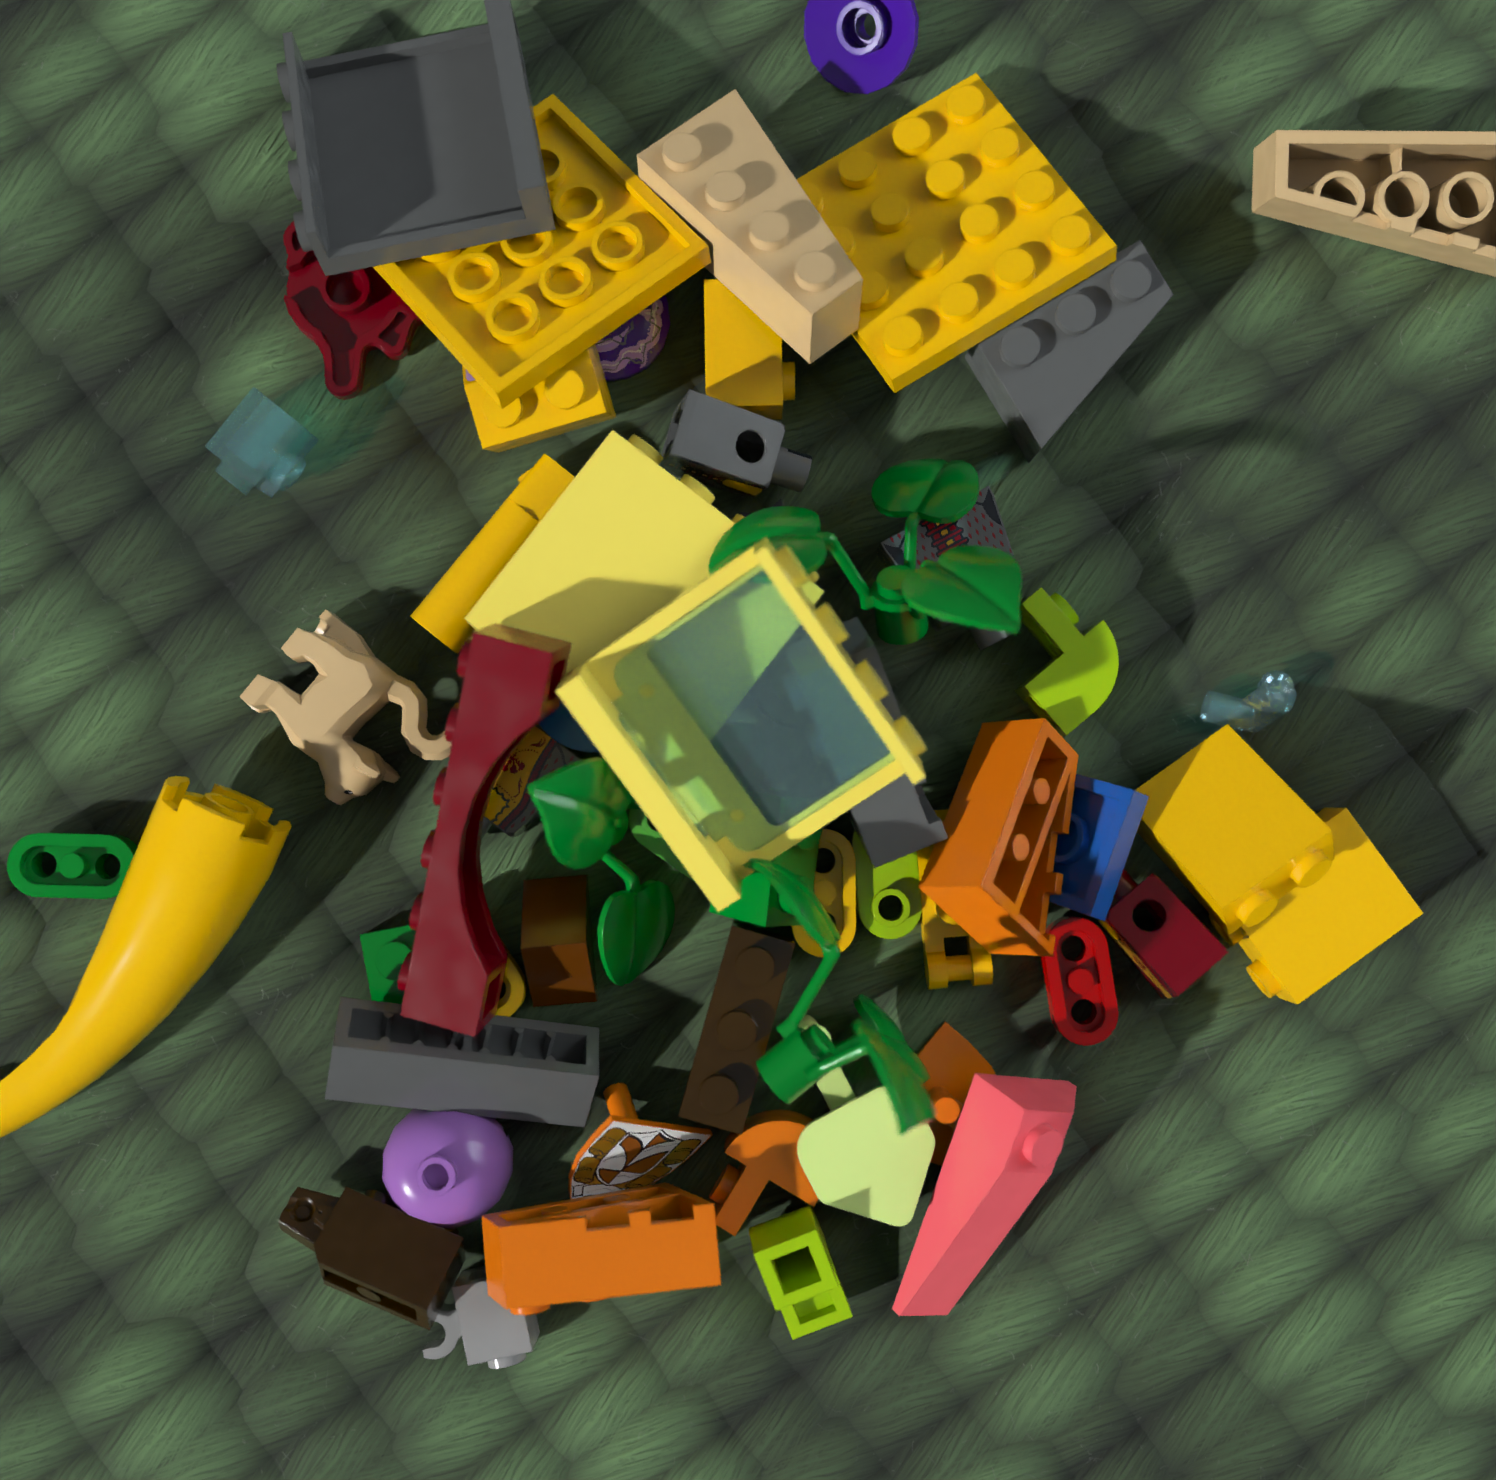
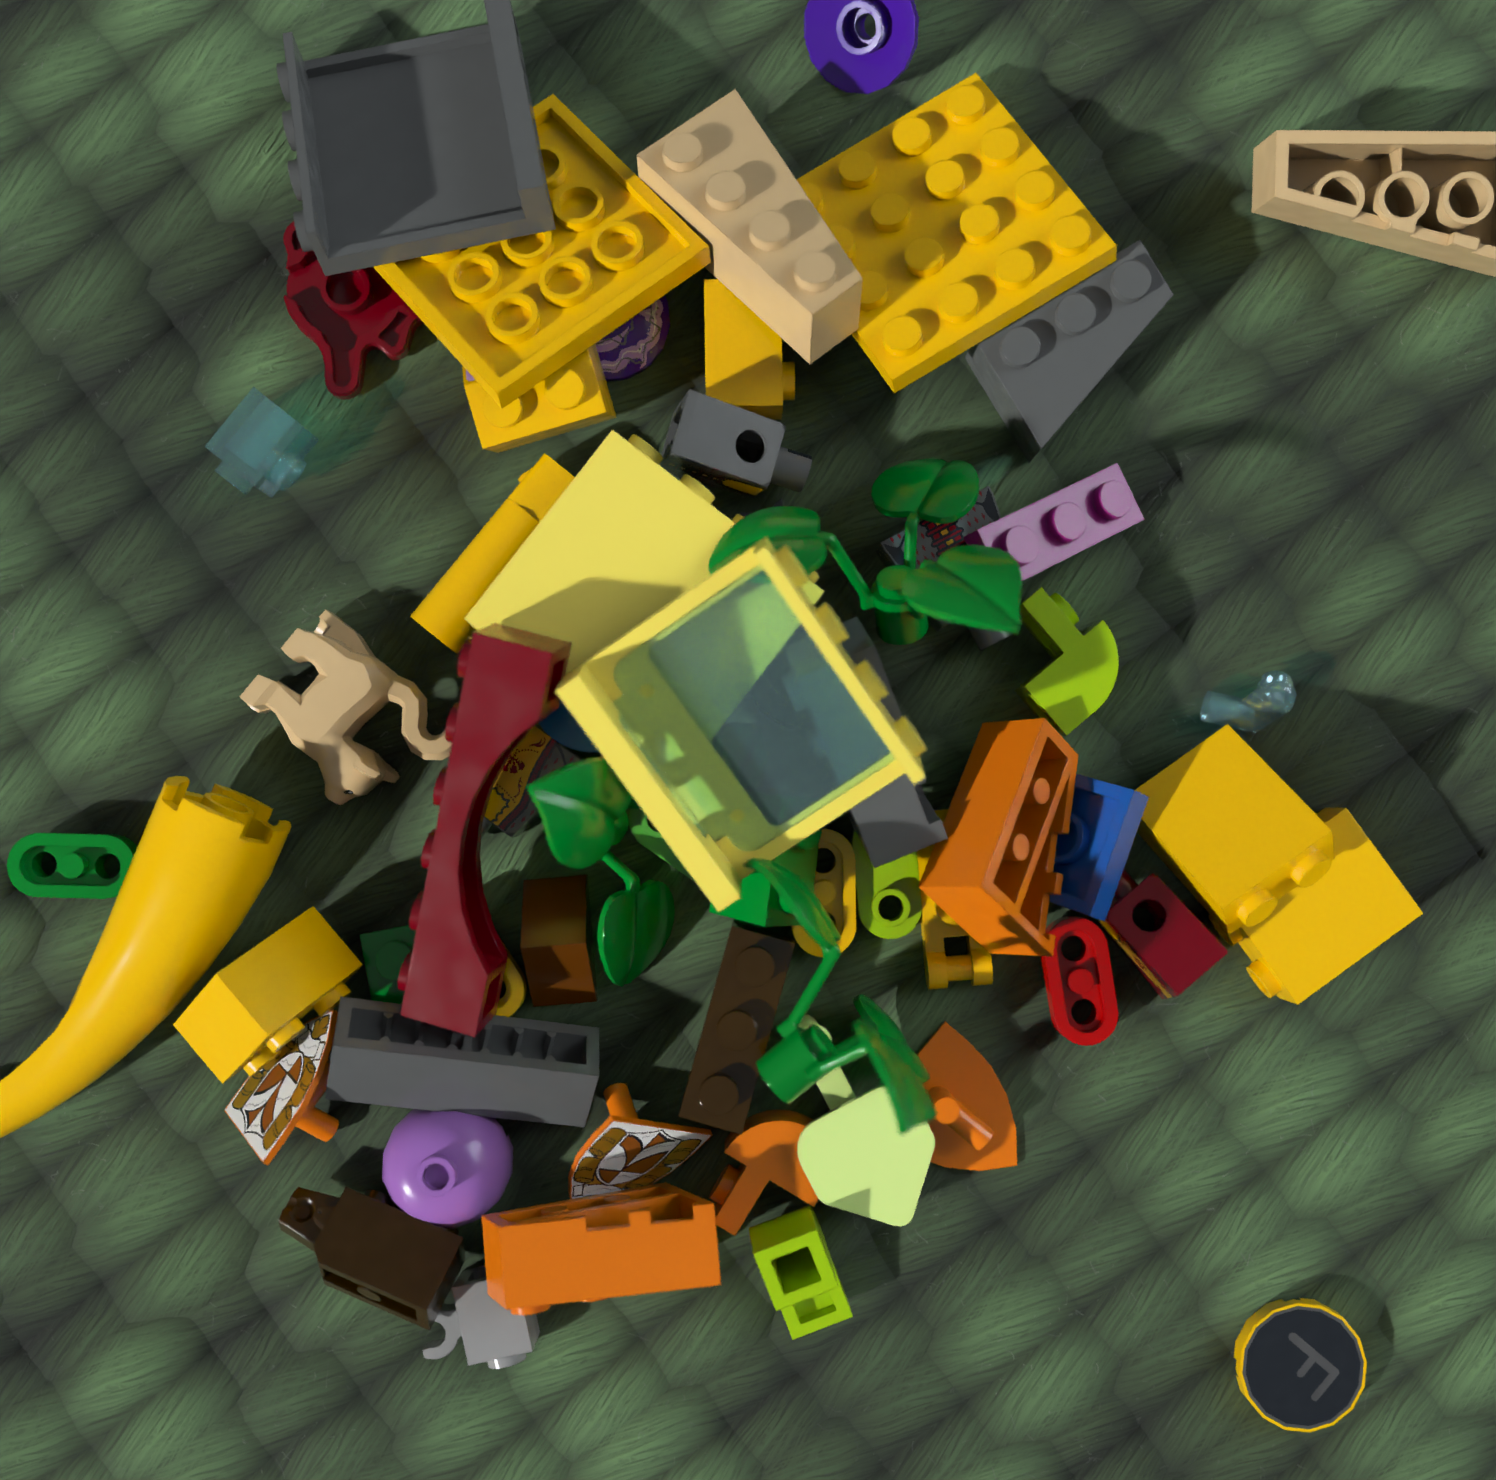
coral wedge [892,1073,1077,1316] -> none
none -> yellow brick [173,906,363,1084]
none -> shield [224,1009,339,1165]
none -> plate [964,463,1145,581]
none -> black tile [1234,1298,1367,1433]

